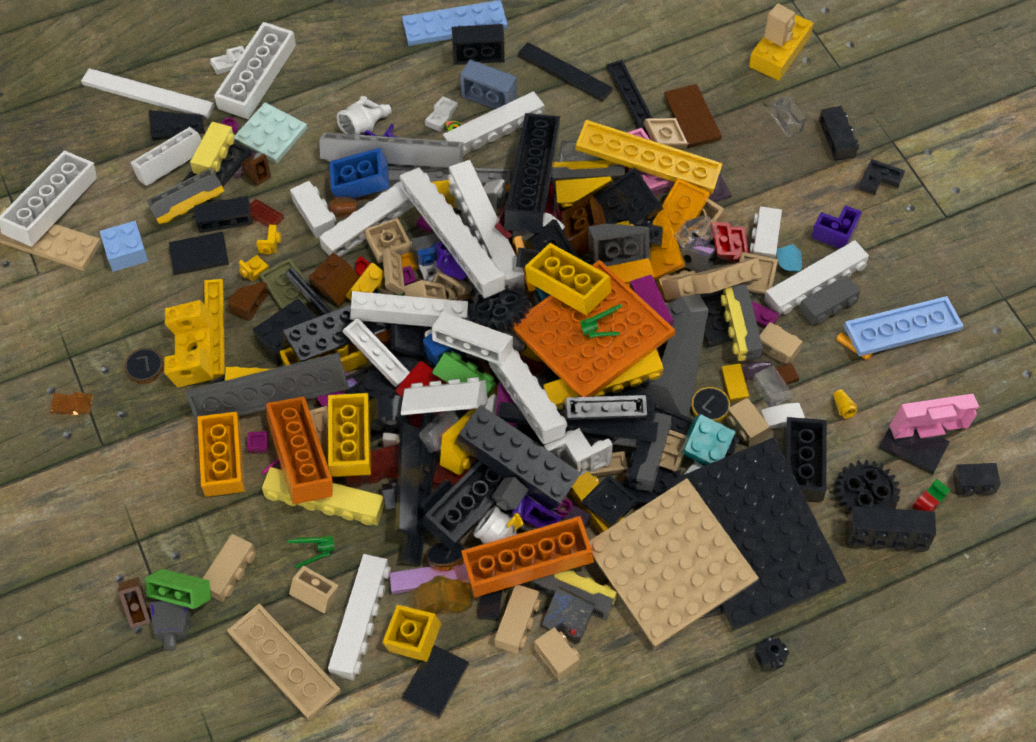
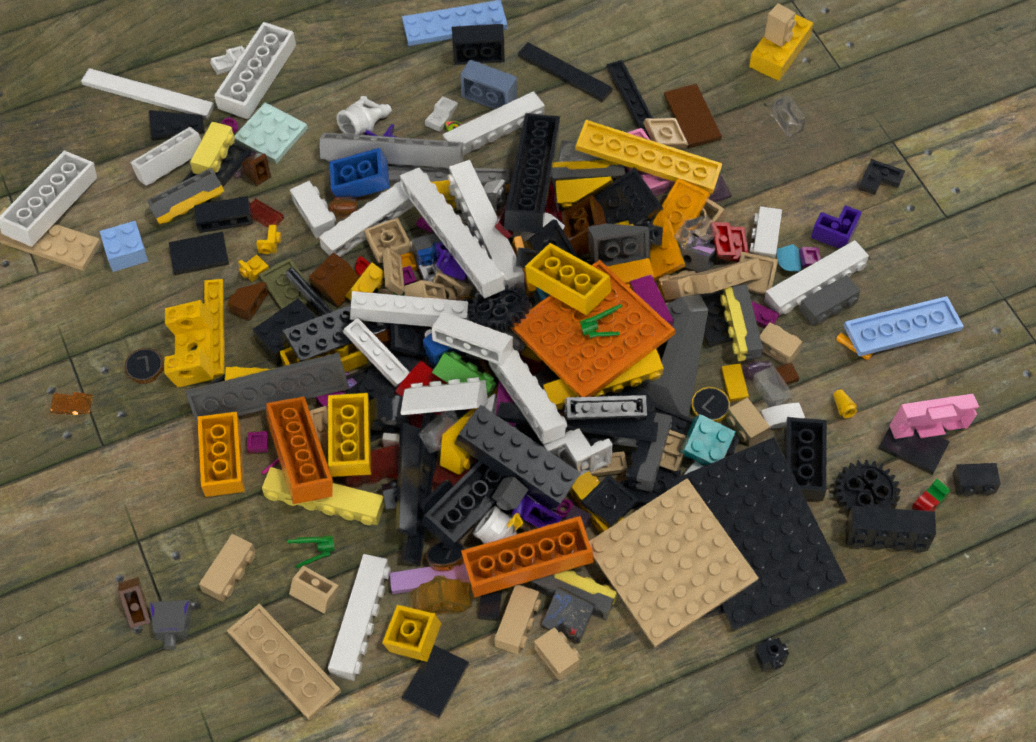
bright green brick [145,569,211,609] -> none
black brick [819,106,859,161] -> none
none -> magenta plate [799,247,821,267]

